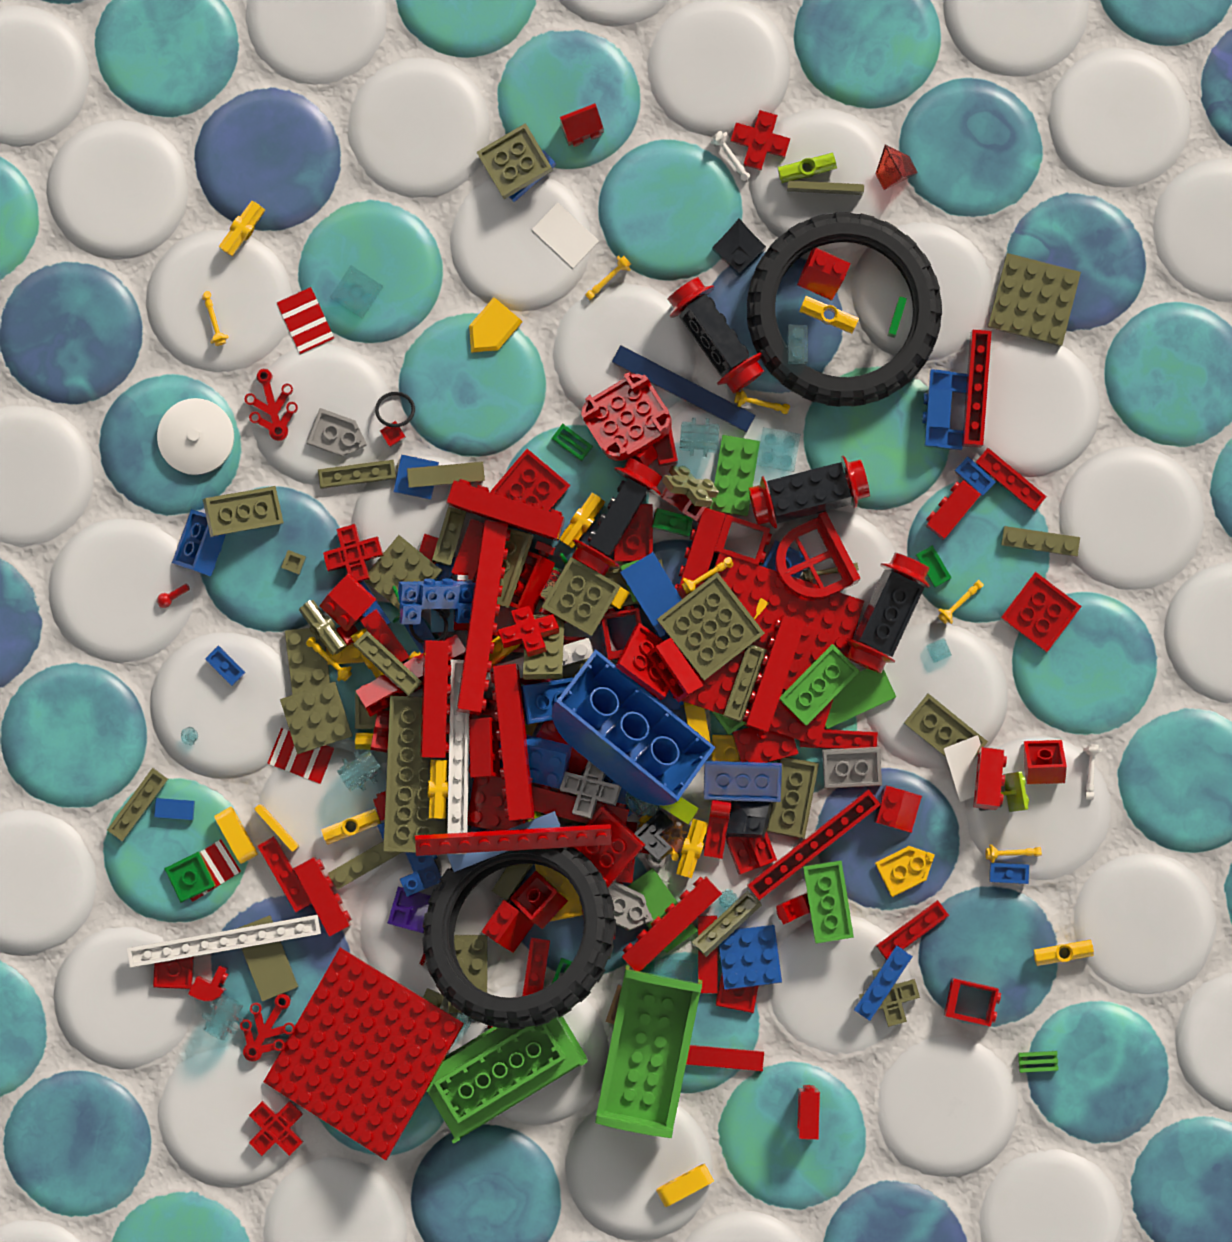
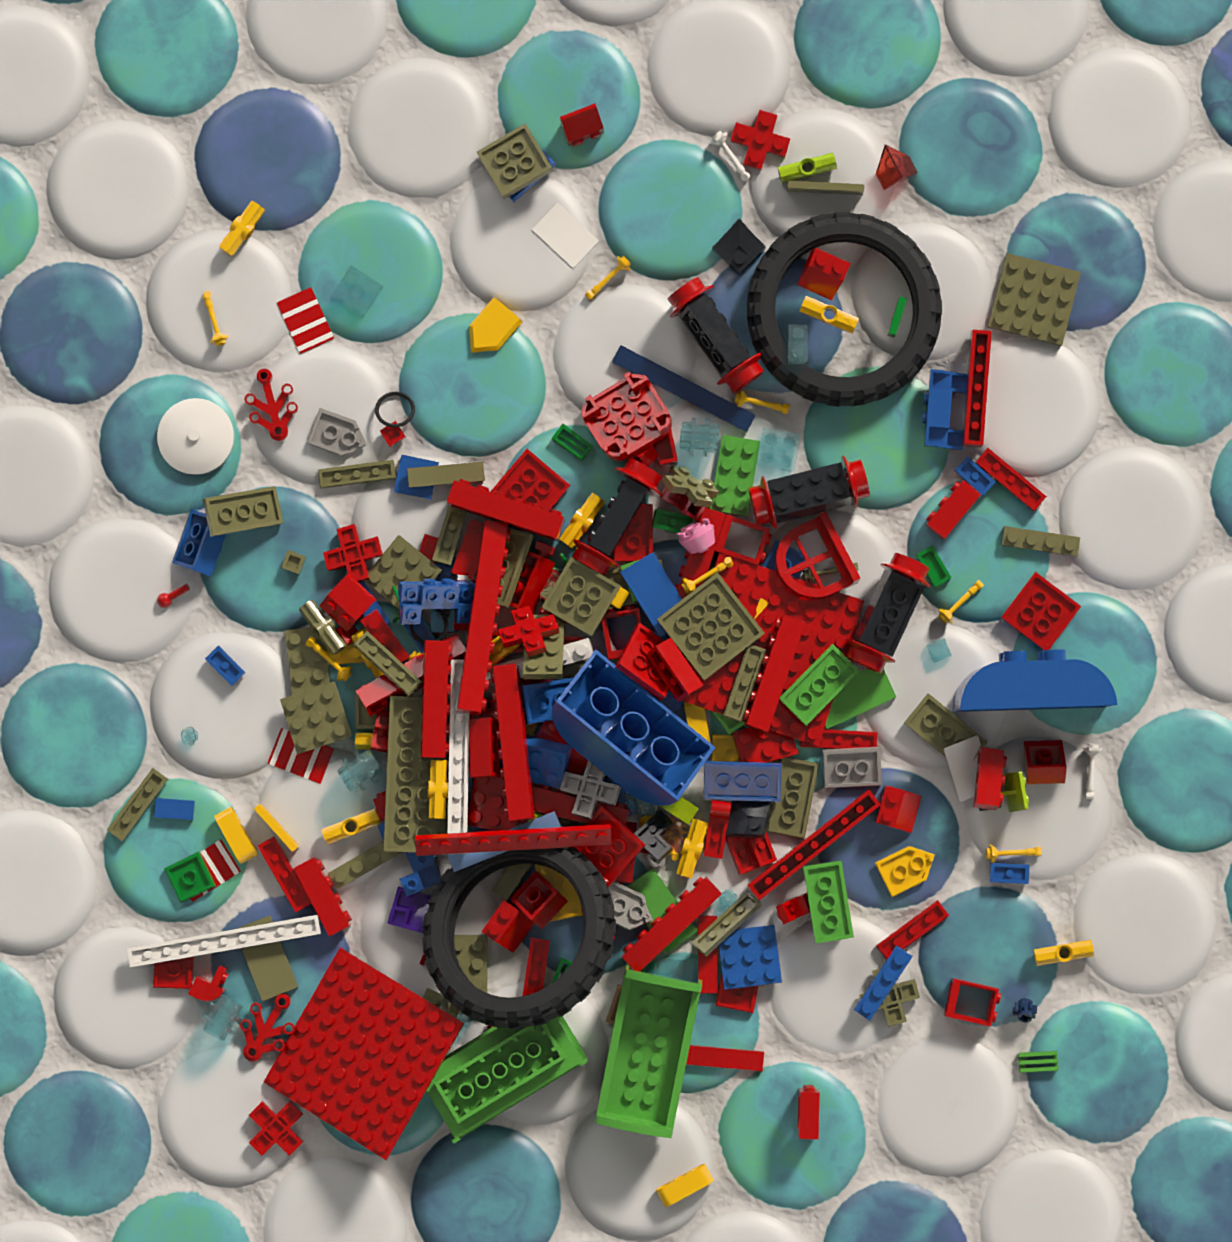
none -> bright pink cone [677,519,715,554]
none -> blue brick [952,649,1117,712]
none -> dark blue gear [1013,998,1037,1023]

